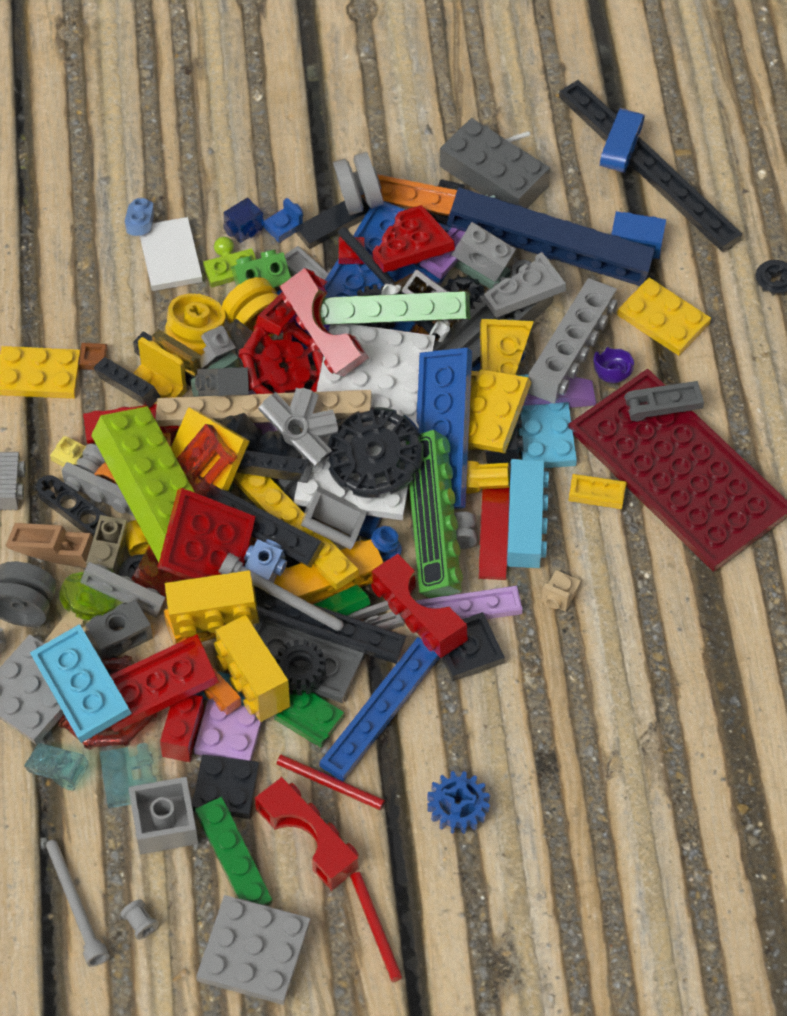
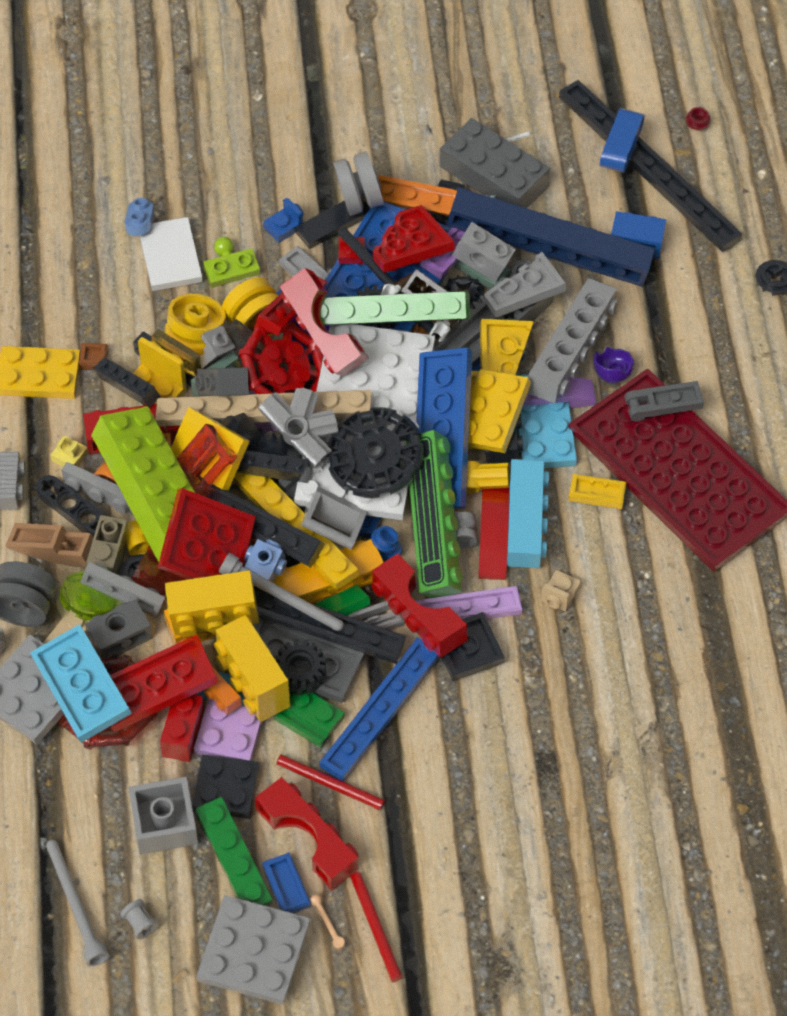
clear light blue plate [24,743,89,791] -> none
light grey wheel [75,444,105,476] -> none
clear light blue plate [99,743,157,808] -> none
clear blue brick [223,197,264,243] -> none
bright green brick [231,249,291,287] -> none
blue gear [427,771,490,834] -> none
yellow plate [617,278,711,356] -> none
none -> blue tile [262,852,311,914]
none -> light nougat hinge [310,894,345,950]
none -> dark red plate [686,107,711,130]

